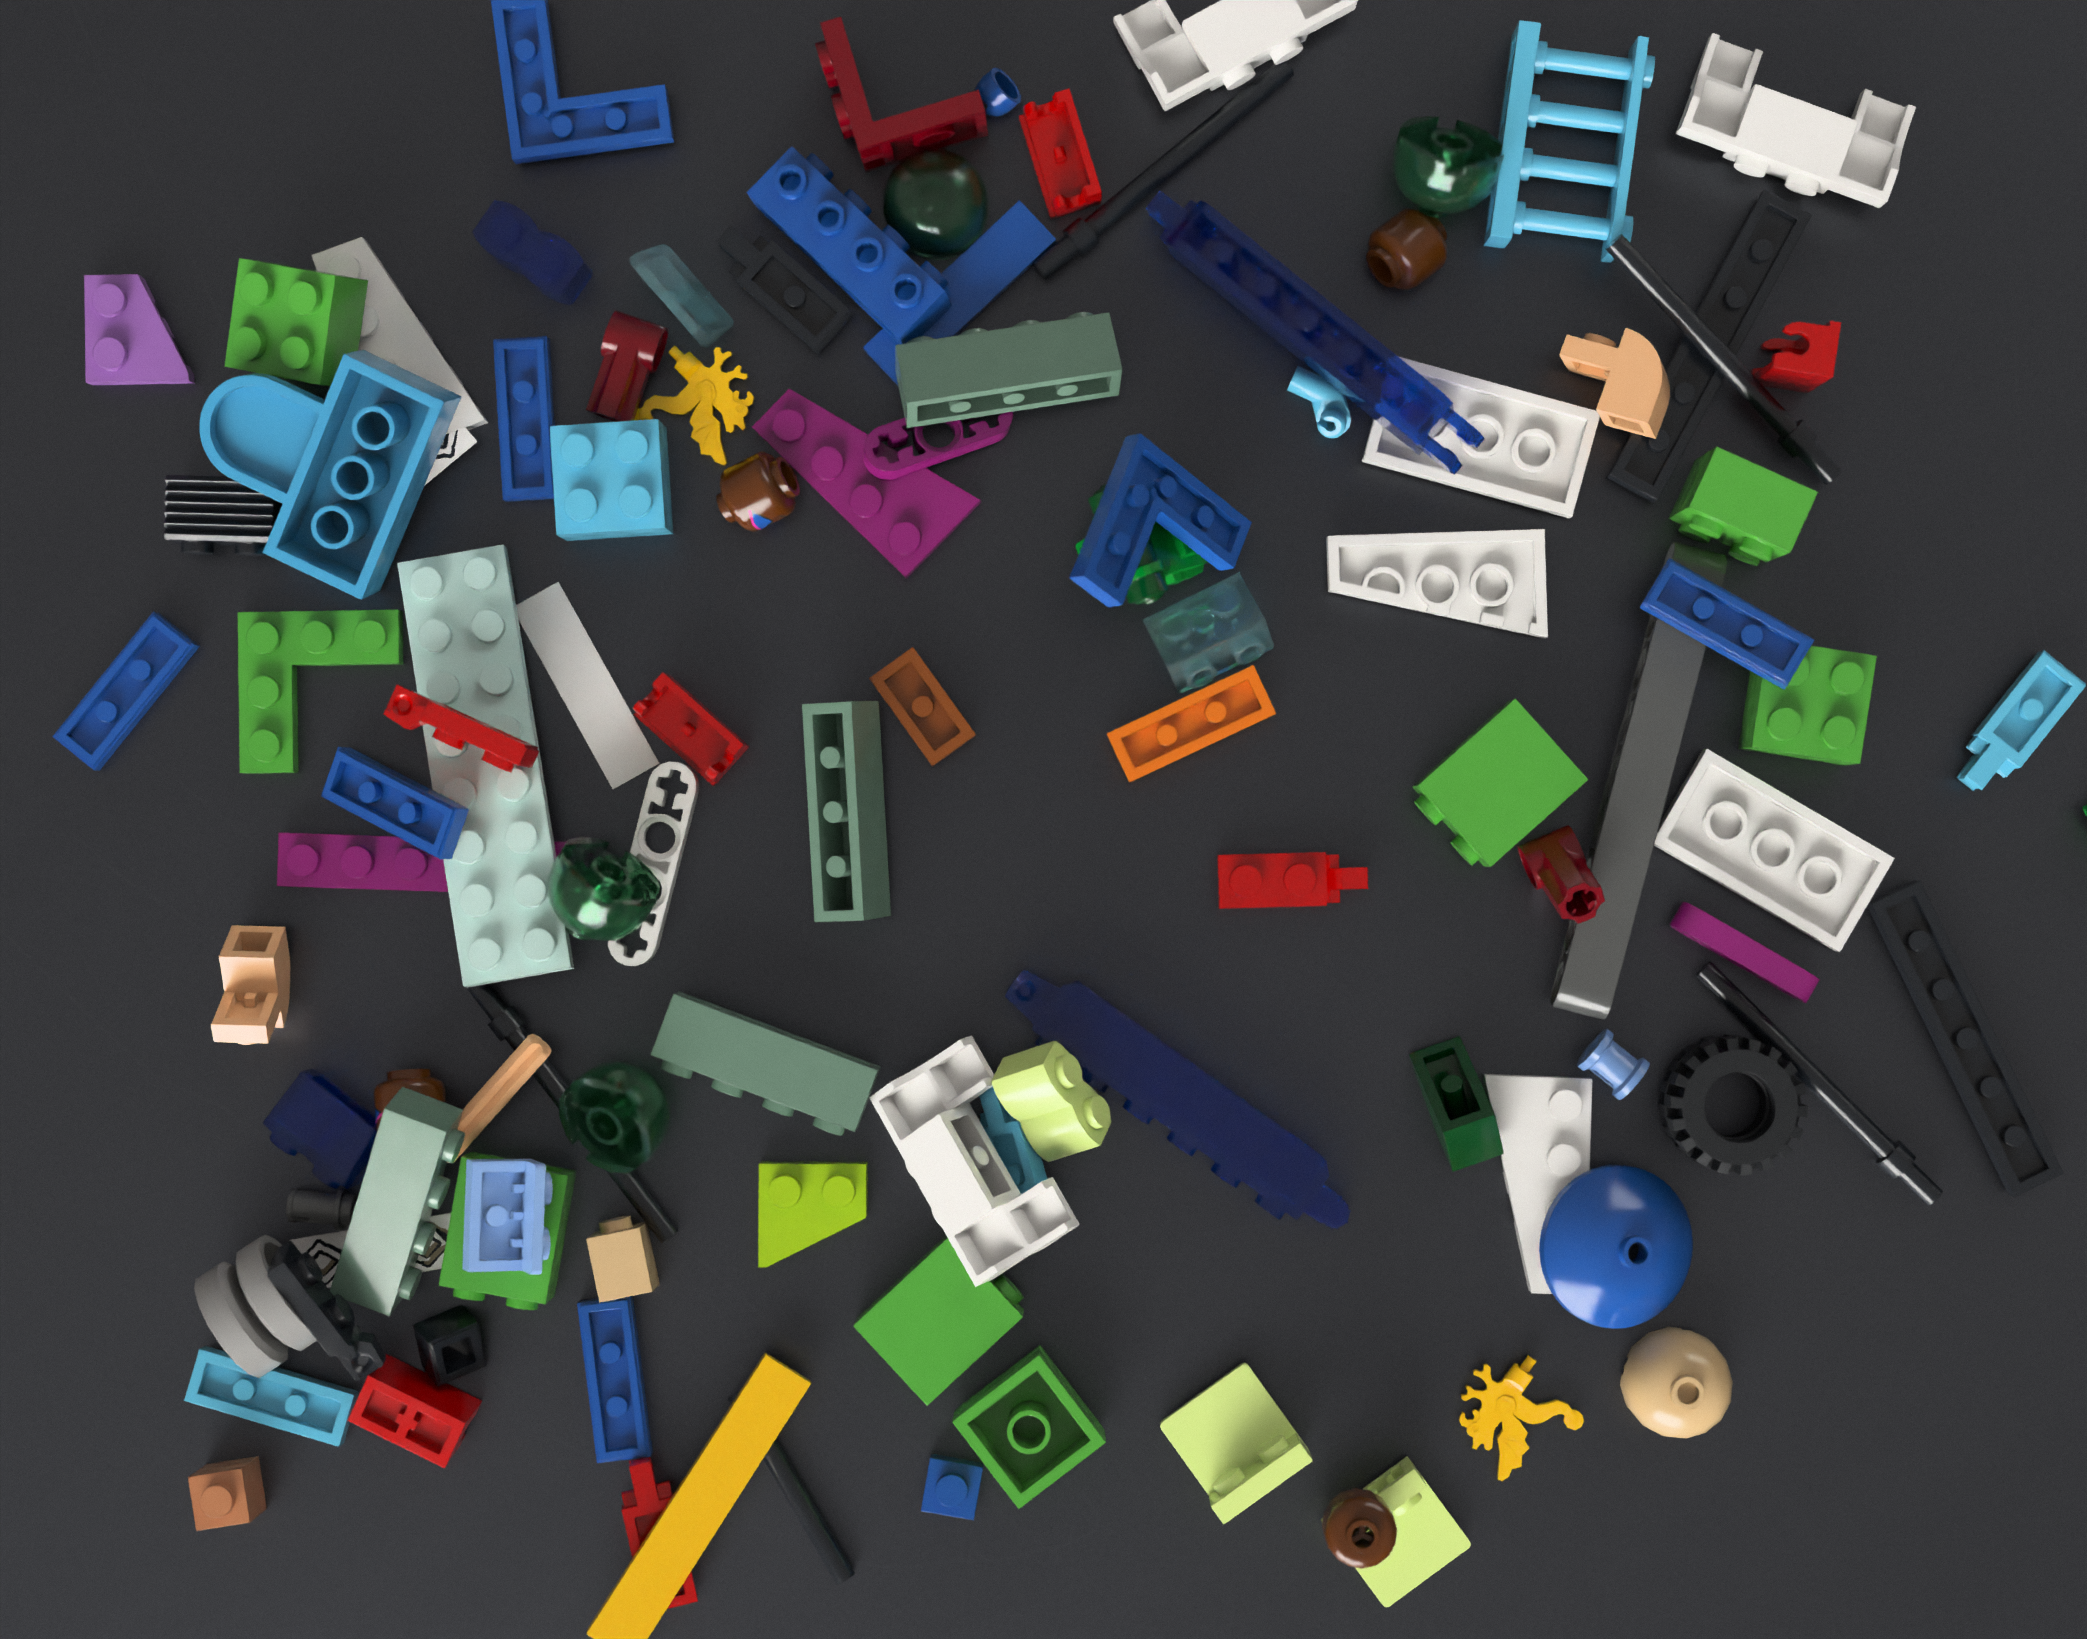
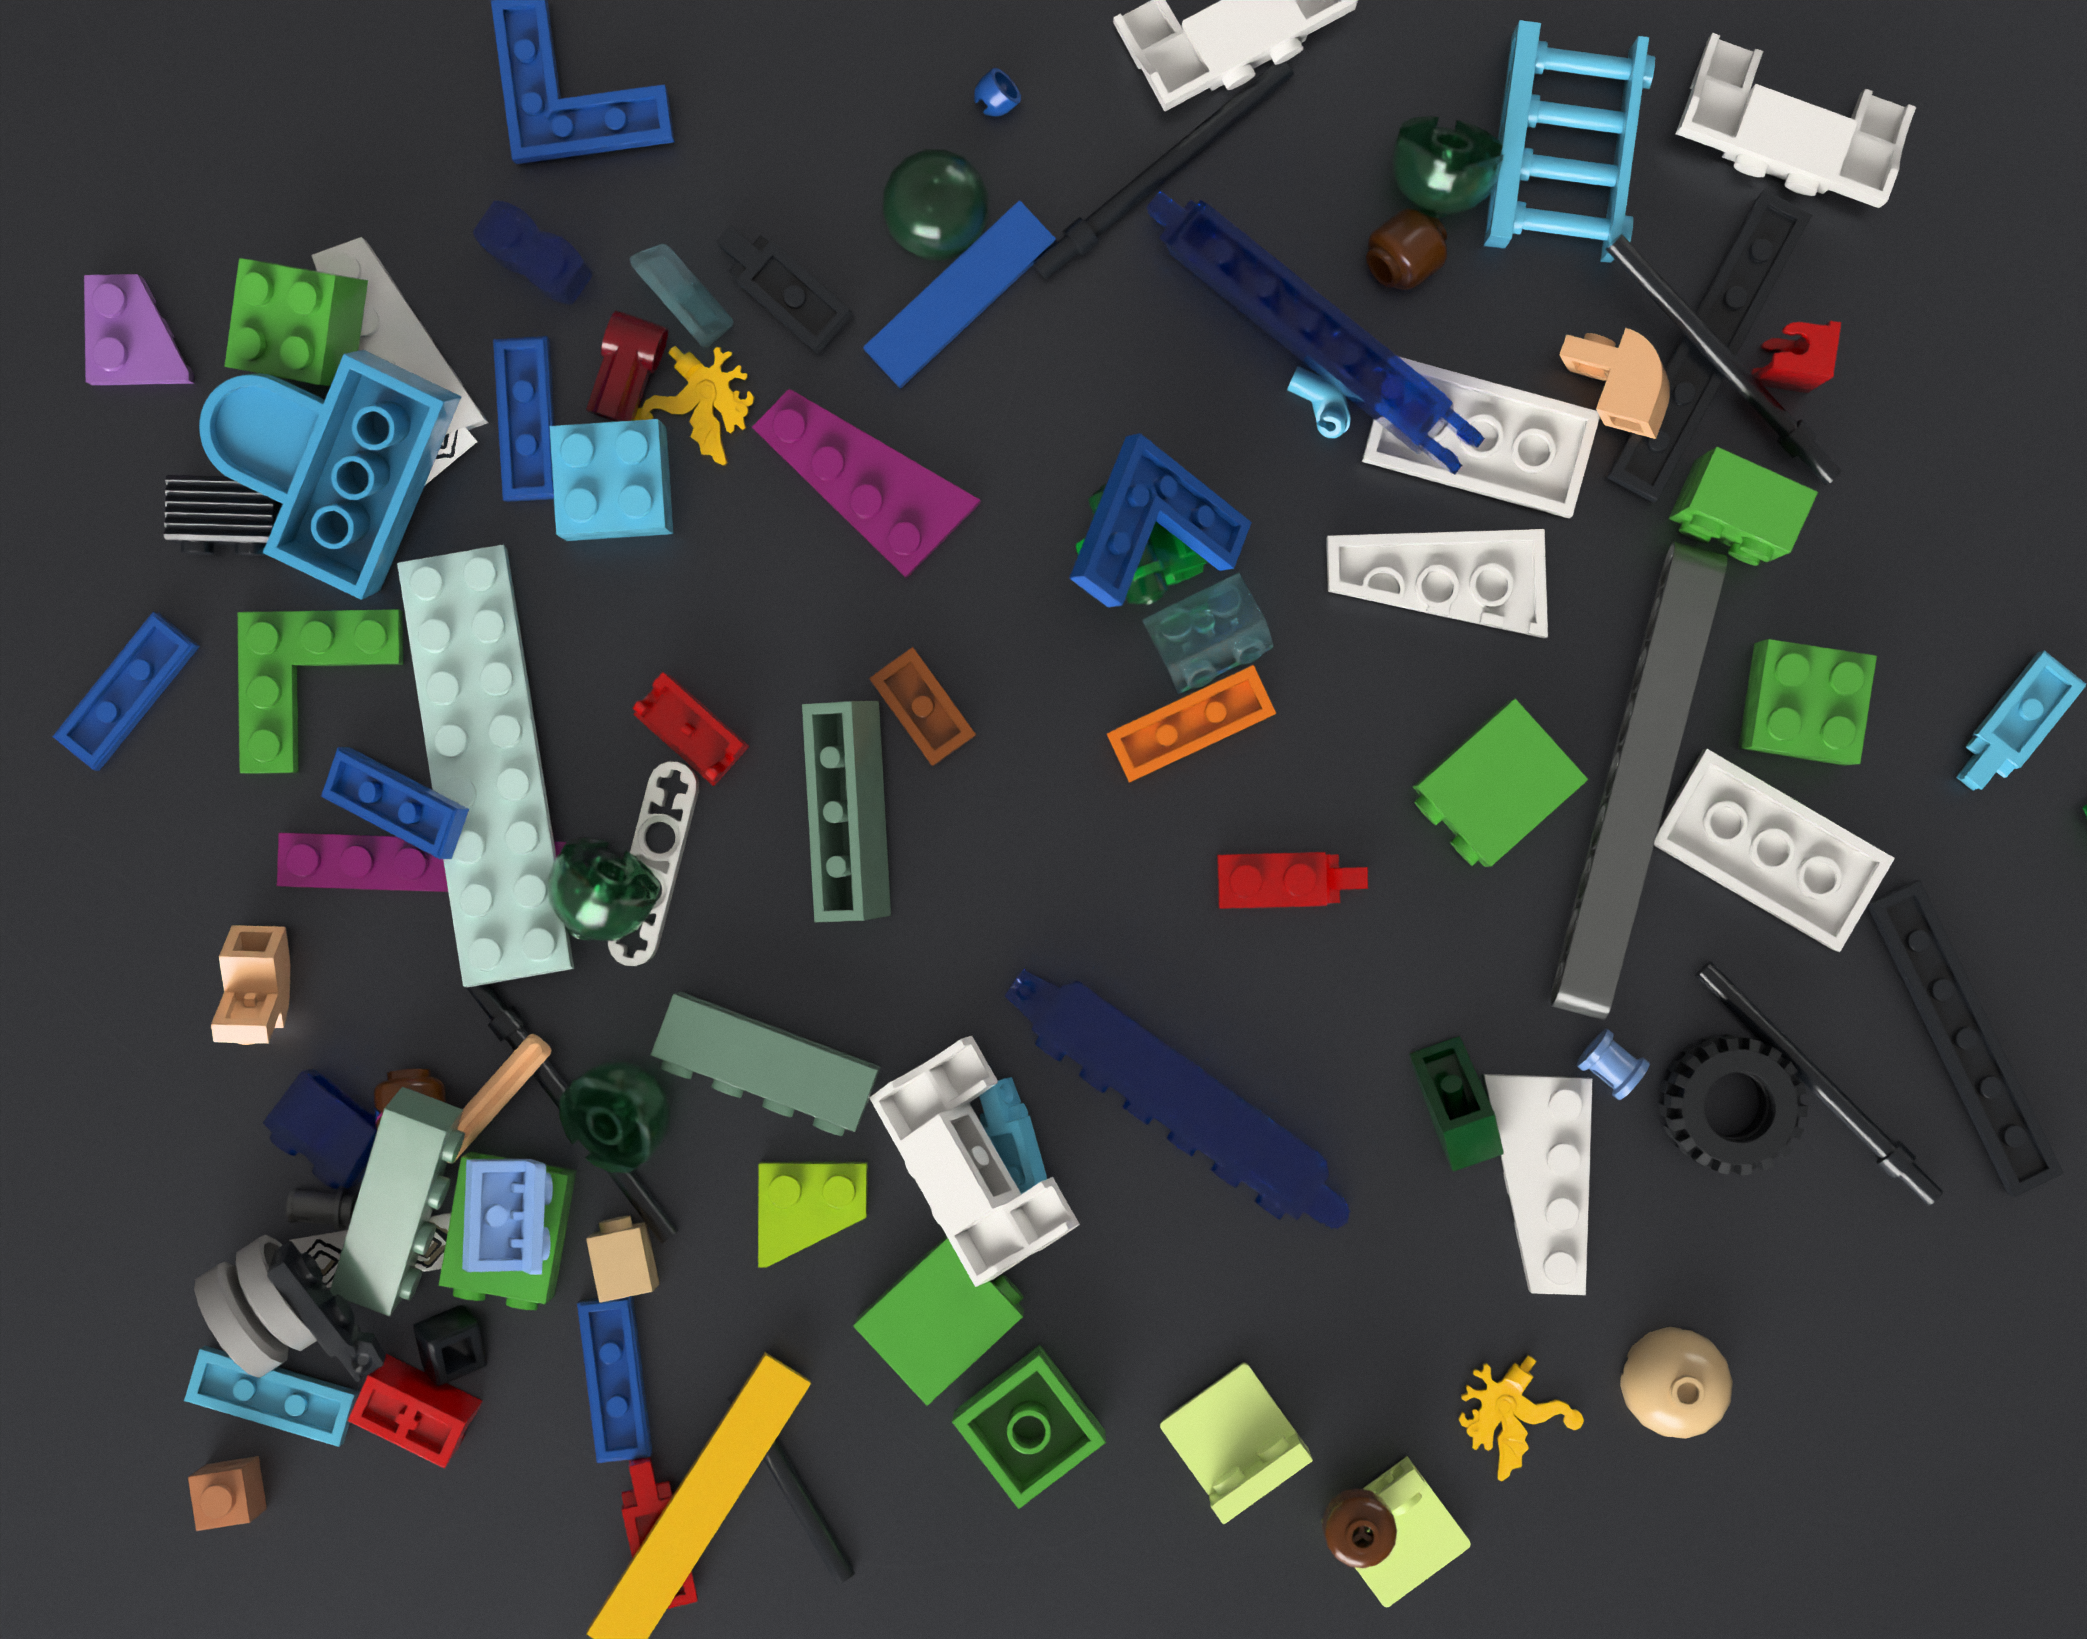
red hinge [384,685,539,773] -> none
white sticker [516,582,660,789] -> none
reddish brown head [716,452,800,532] -> none
blue brick [746,146,952,344] -> none
dark red bracket [815,16,988,173] -> none
magenta beam [863,412,1013,480] -> none
sand green brick [895,312,1122,428] -> none
blue plate [921,1454,984,1520] -> none
yellowish green brick [991,1040,1112,1162] -> none
red hinge [1019,88,1102,220] -> none
dark red piece [1517,825,1605,924] -> none
blue dish [1539,1165,1693,1329] -> none
blue tile [1640,558,1814,690] -> none
magenta beam [1669,901,1820,1004] -> none

